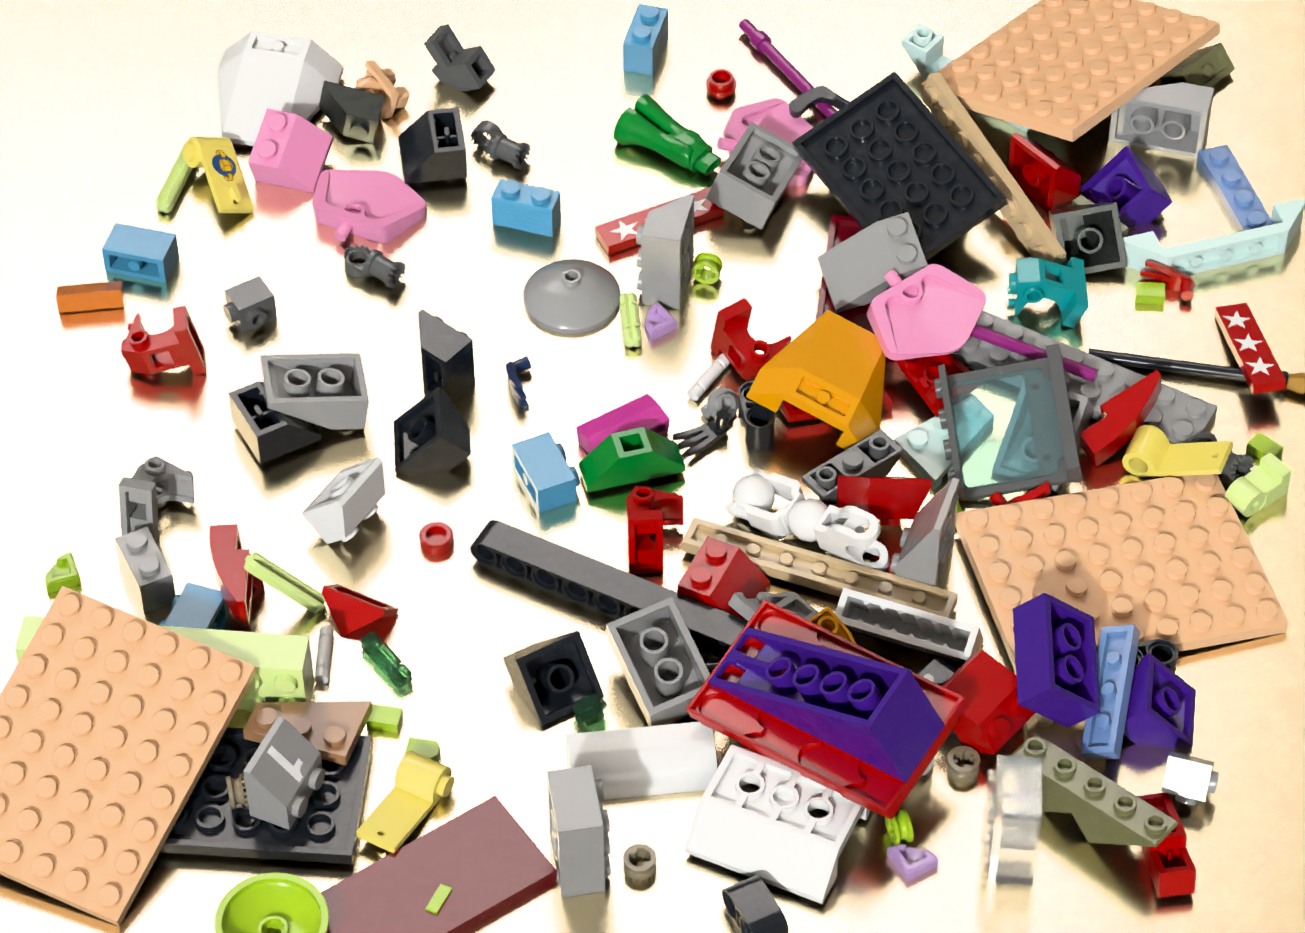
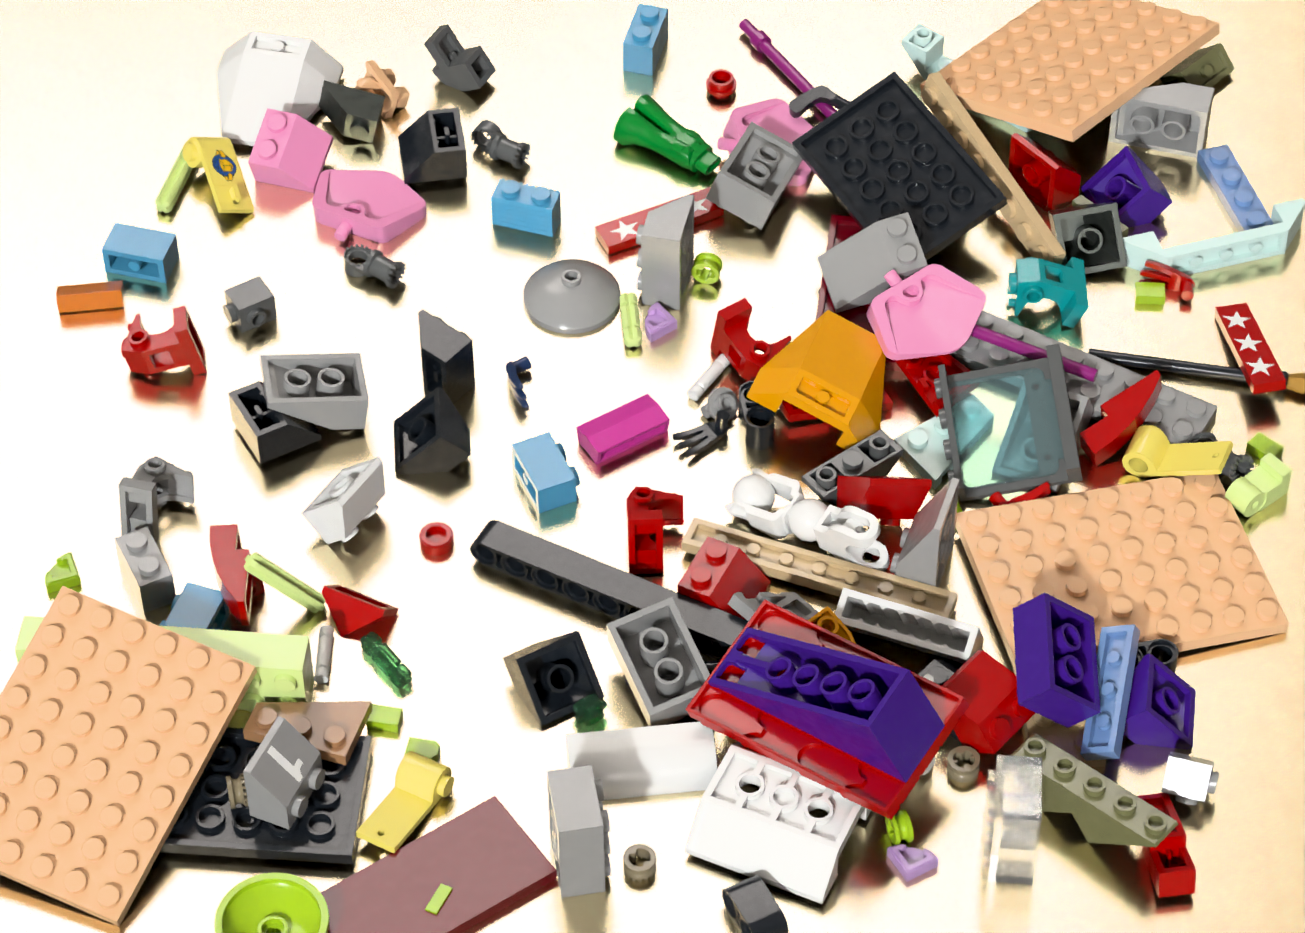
green slope [578,427,686,493] -> none

